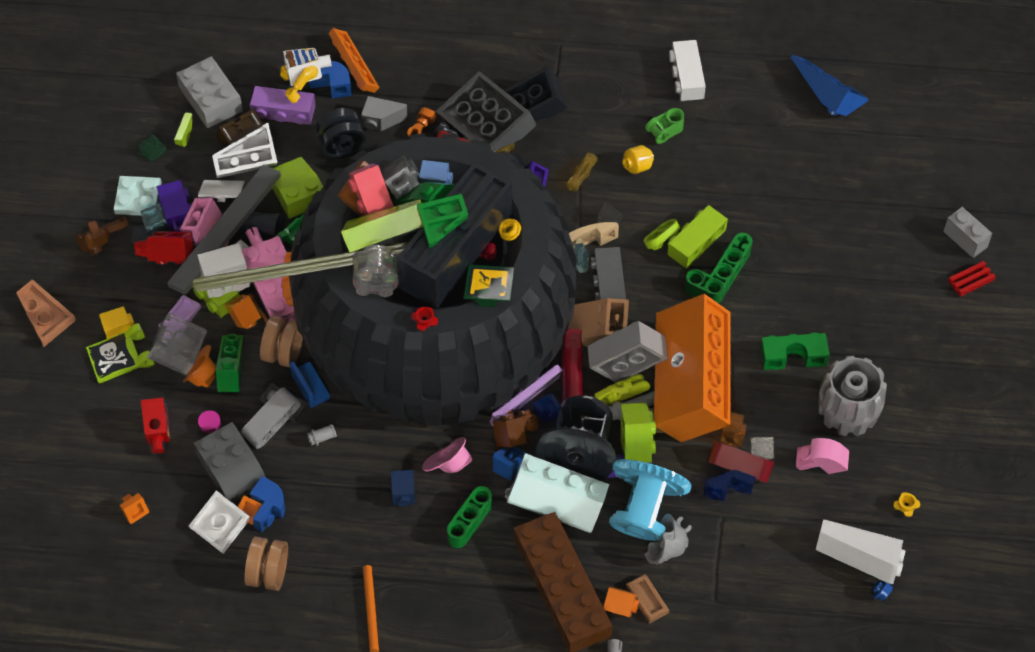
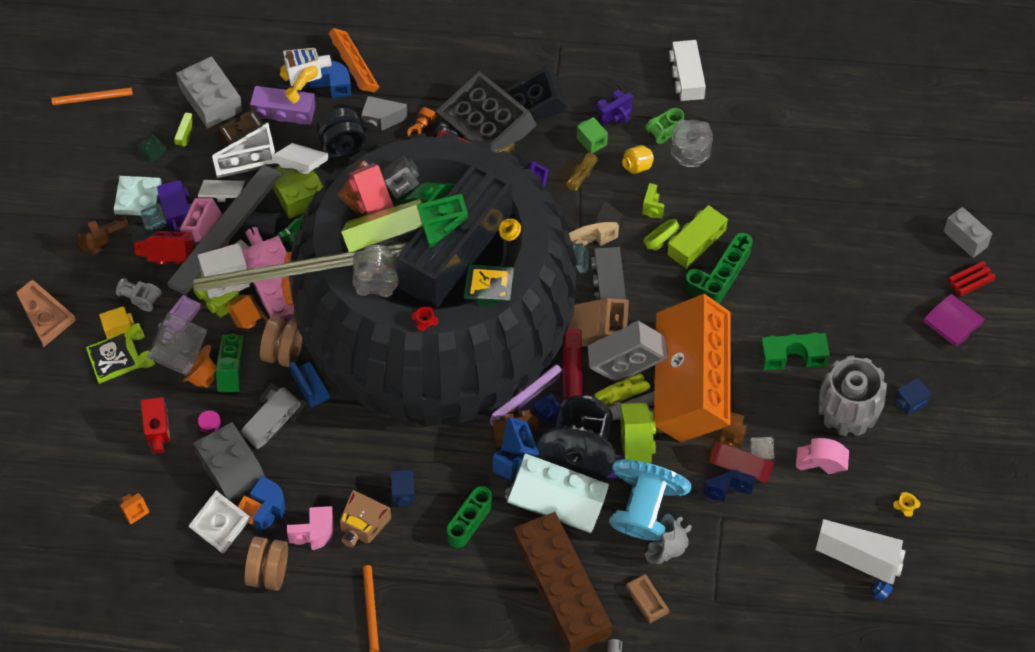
light grey pin [307,424,337,446] -> none
medium blue brick [419,160,453,184] -> none
bright pink piece [422,437,472,473] -> none
dark red hand [478,243,497,261] -> none
orange brick [603,587,640,617] -> none
blue wedge [791,55,868,116] -> none
none -> orange bar [51,87,133,106]
none -> light grey connector [116,278,162,312]
none -> white tile [272,143,328,174]
none -> bright pink brick [287,506,334,550]
none -> medium nougat torso [340,490,391,547]
none -> blue slope [501,417,539,456]
none -> bright green brick [577,117,608,154]
none -> dark purple hips [596,90,633,125]
none -> lime bracket [642,183,664,219]
none -> clear brick [671,120,713,167]
none -> dark blue brick [894,378,931,416]
none -> magenta slope [923,294,985,347]

